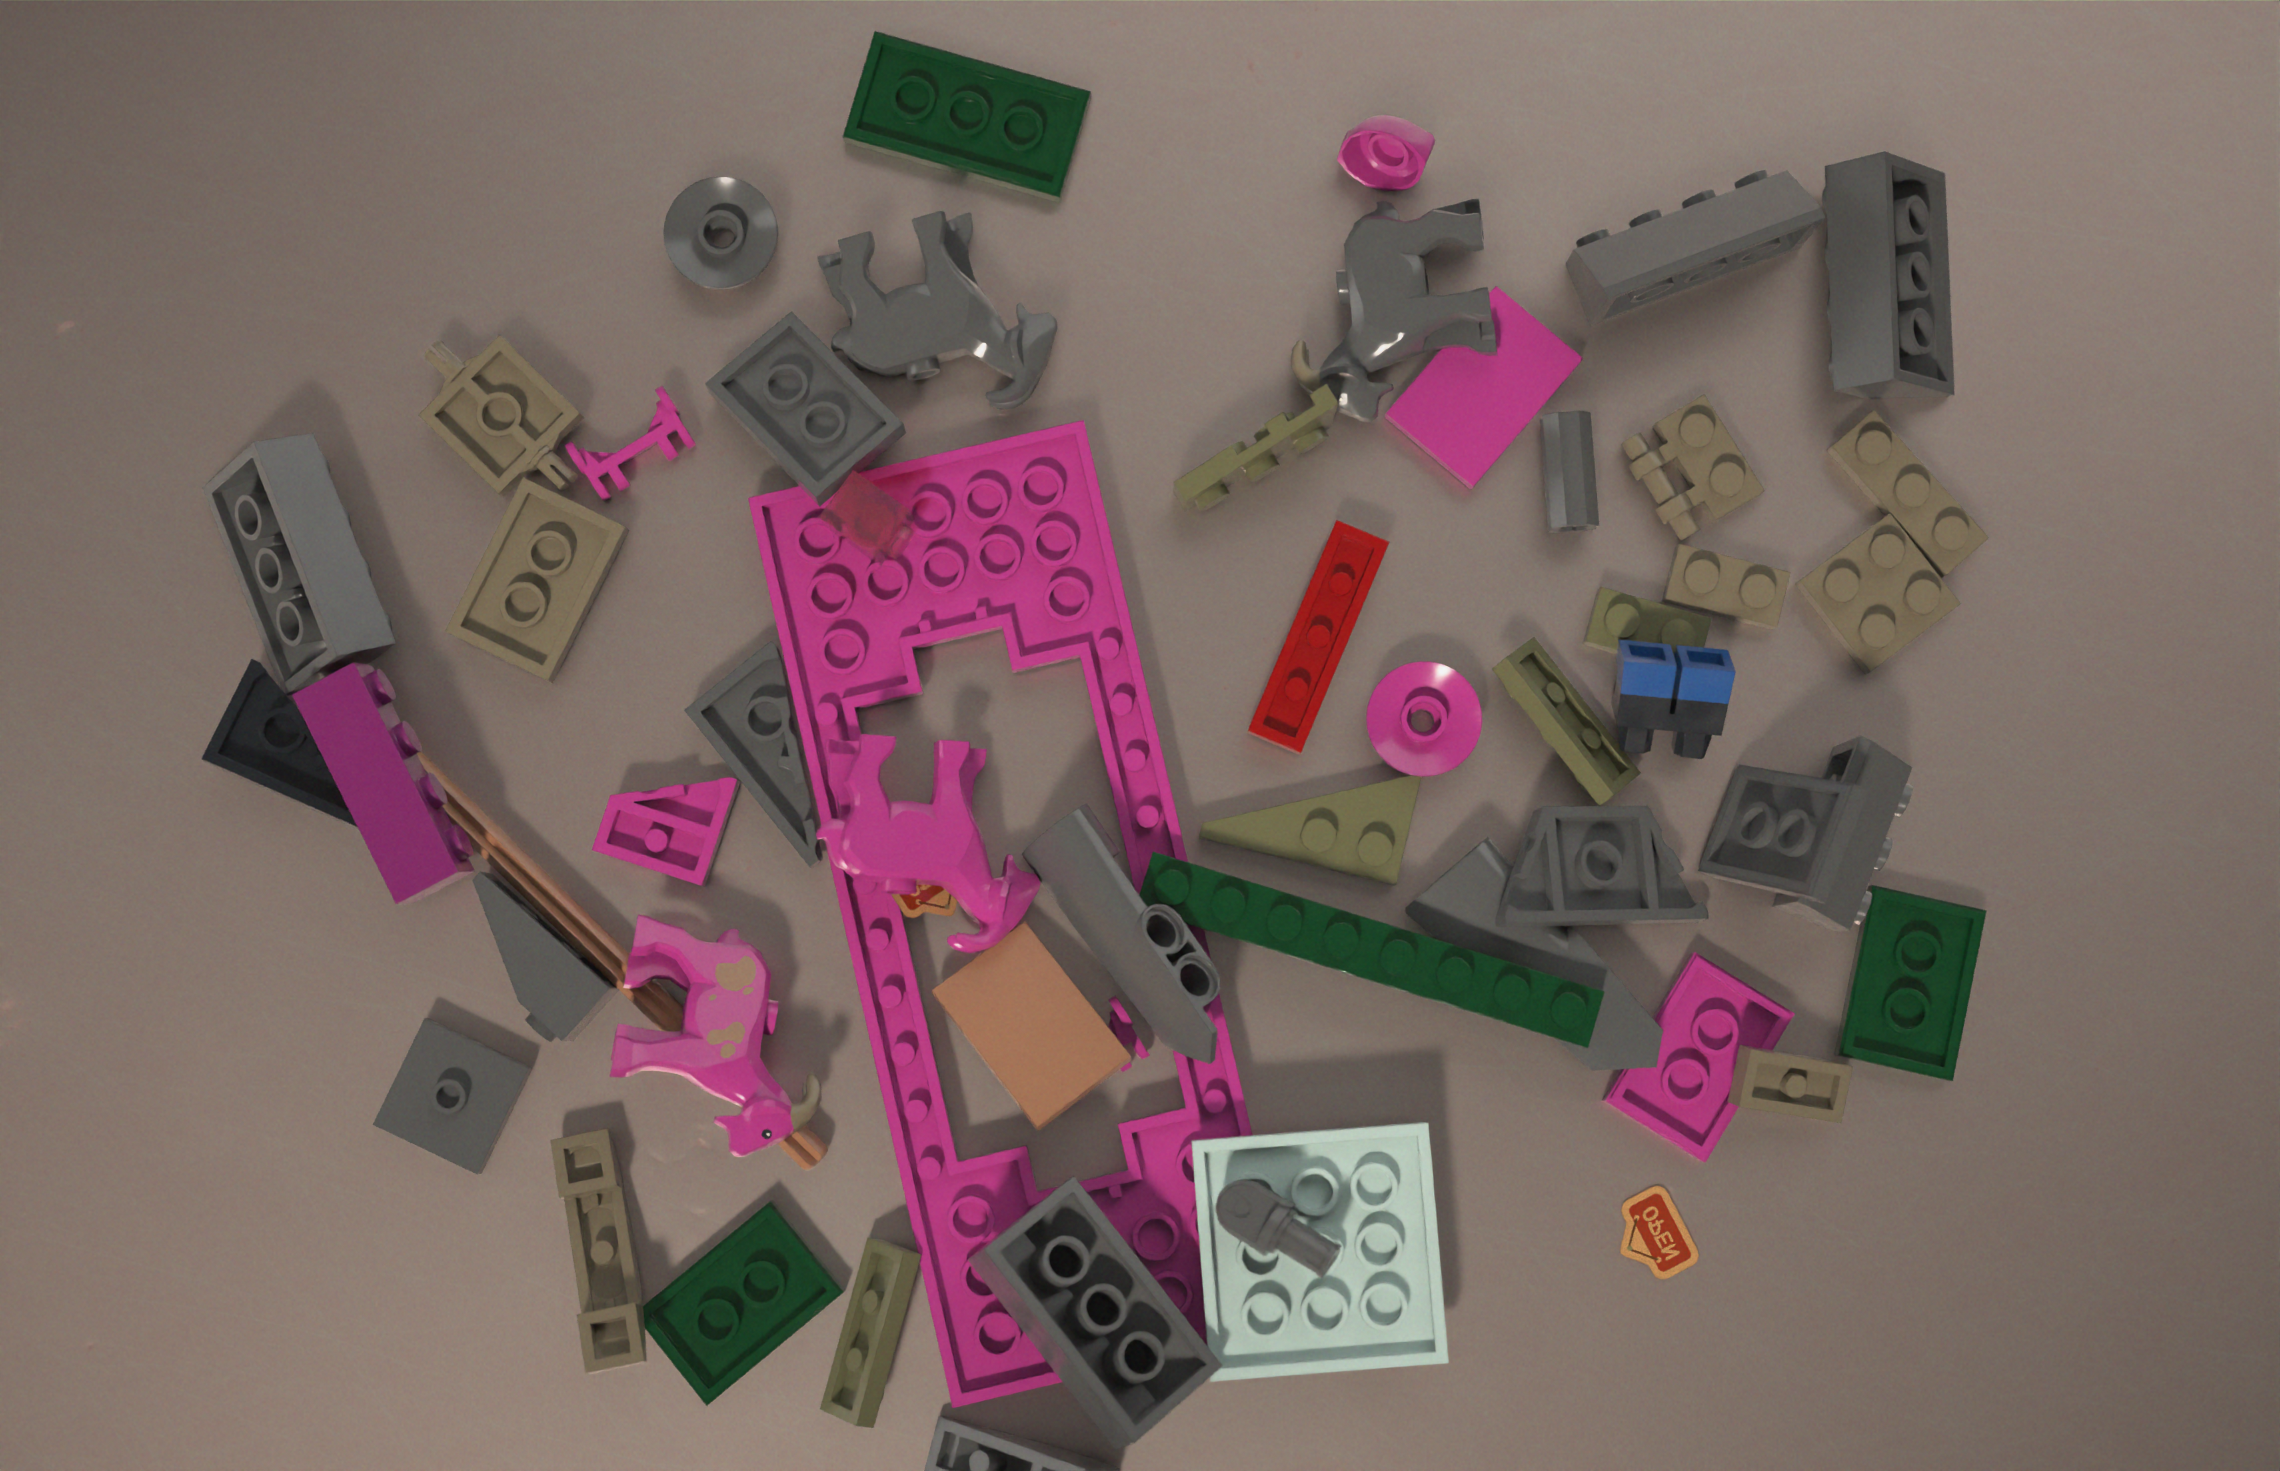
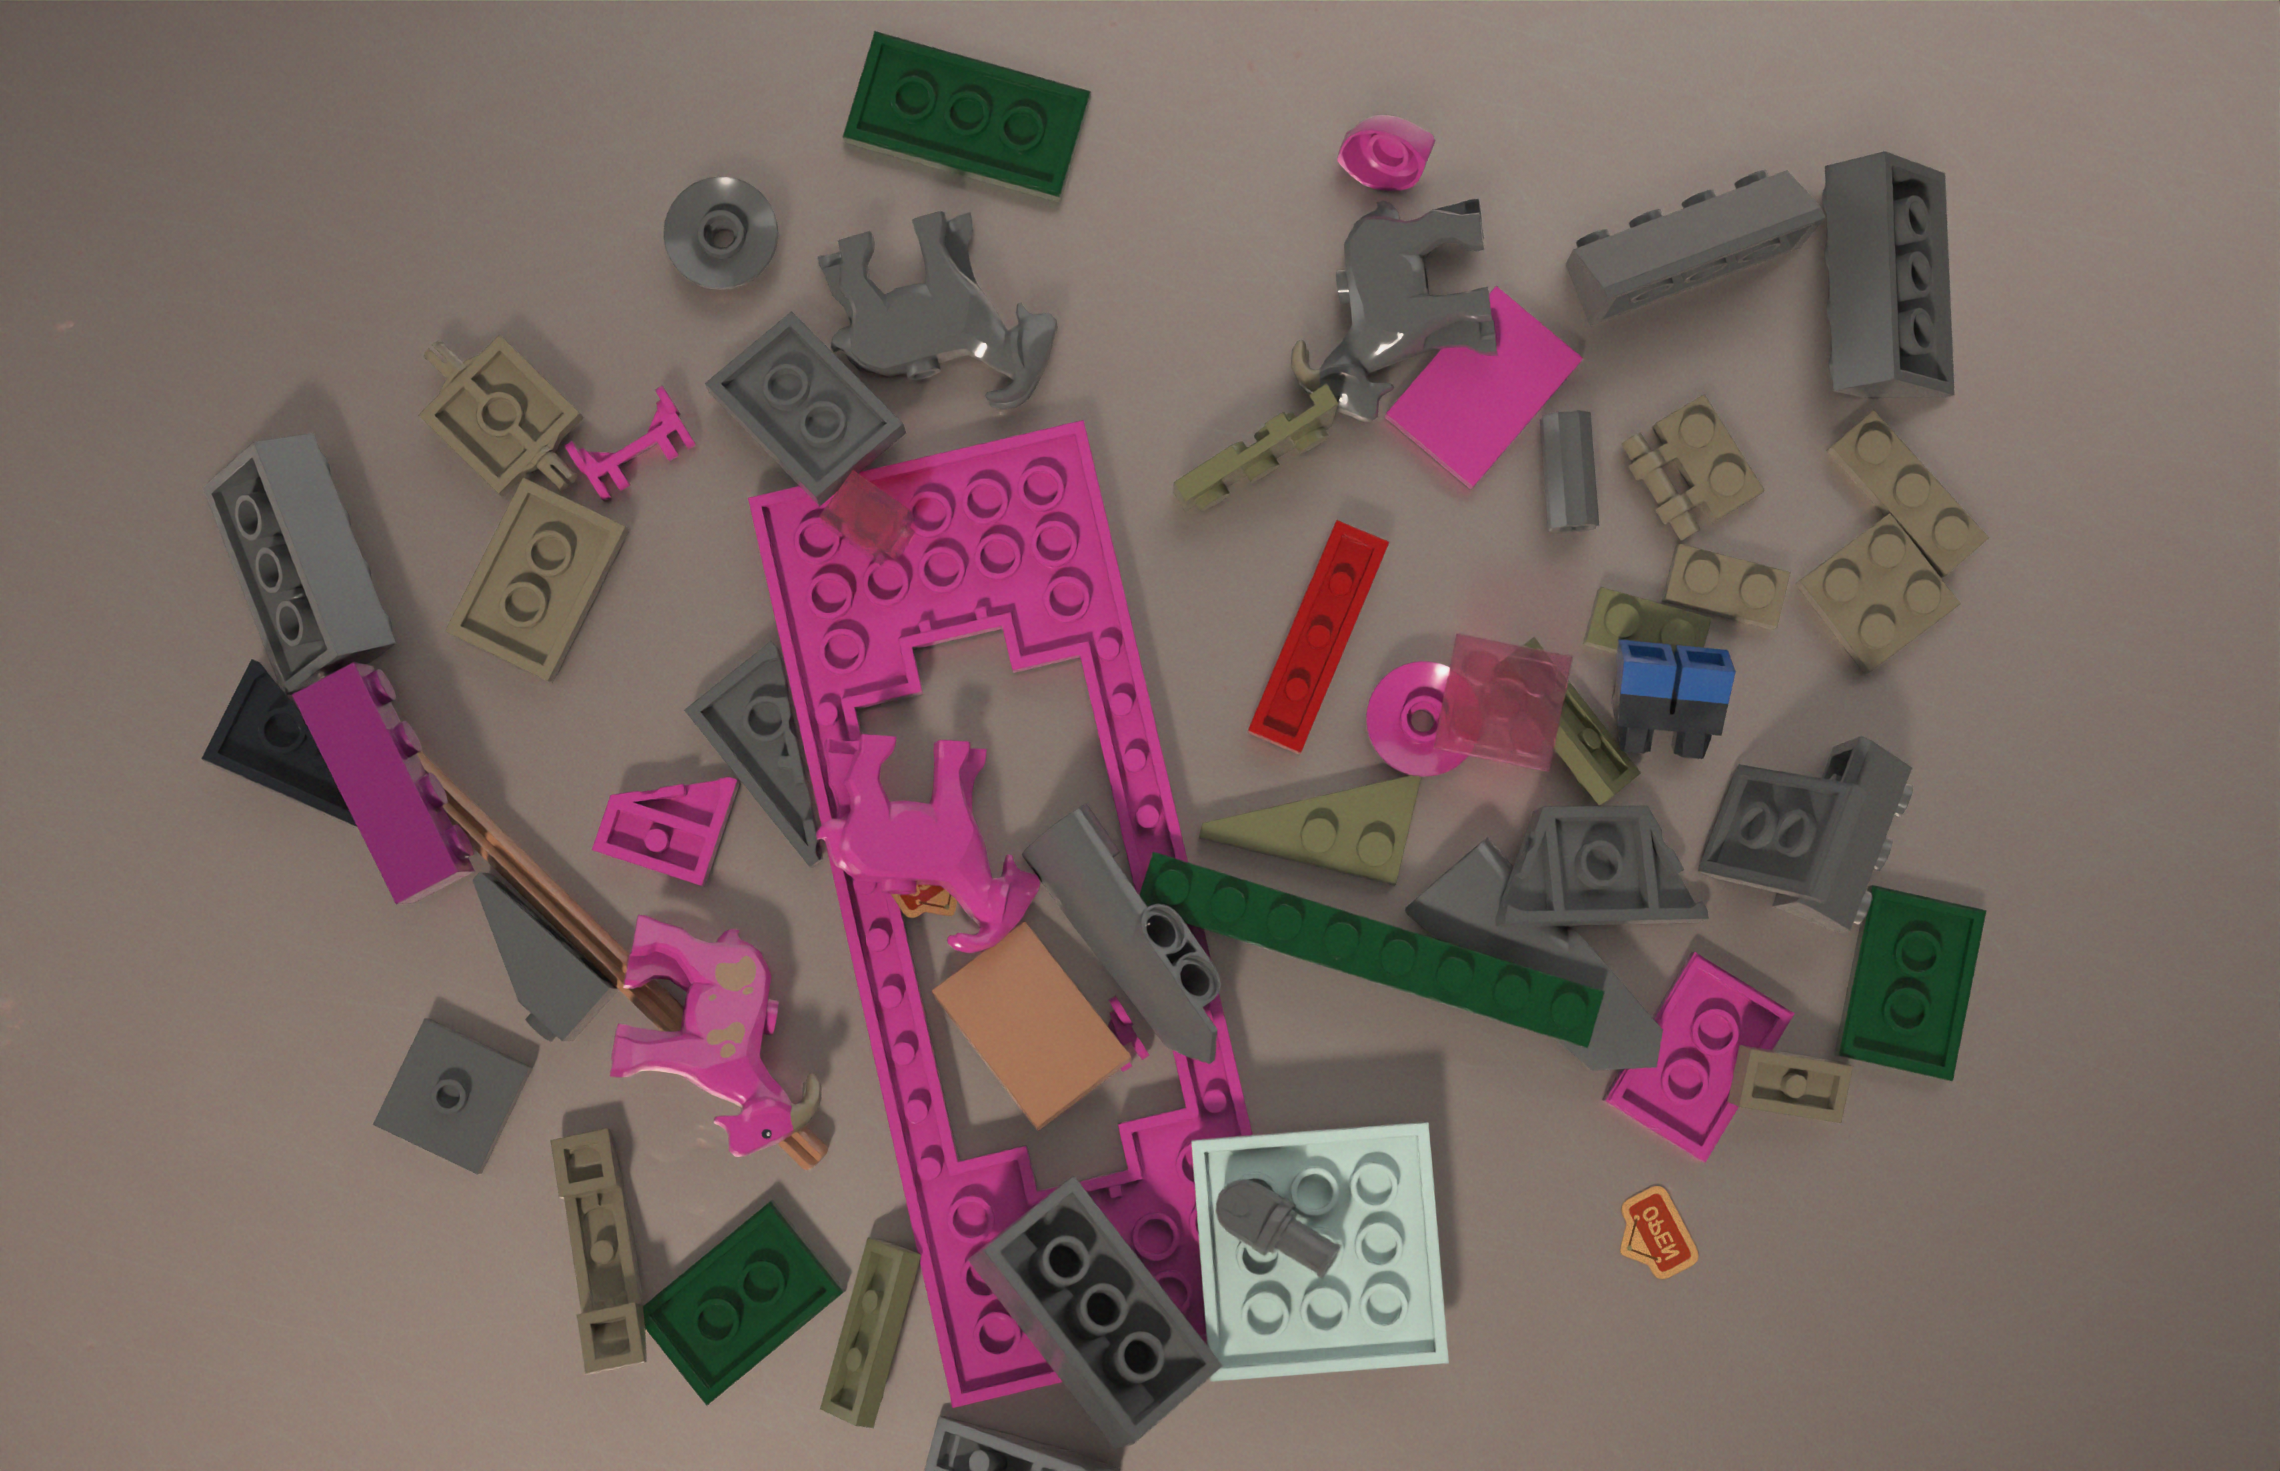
none -> clear pink plate [1434,633,1574,772]

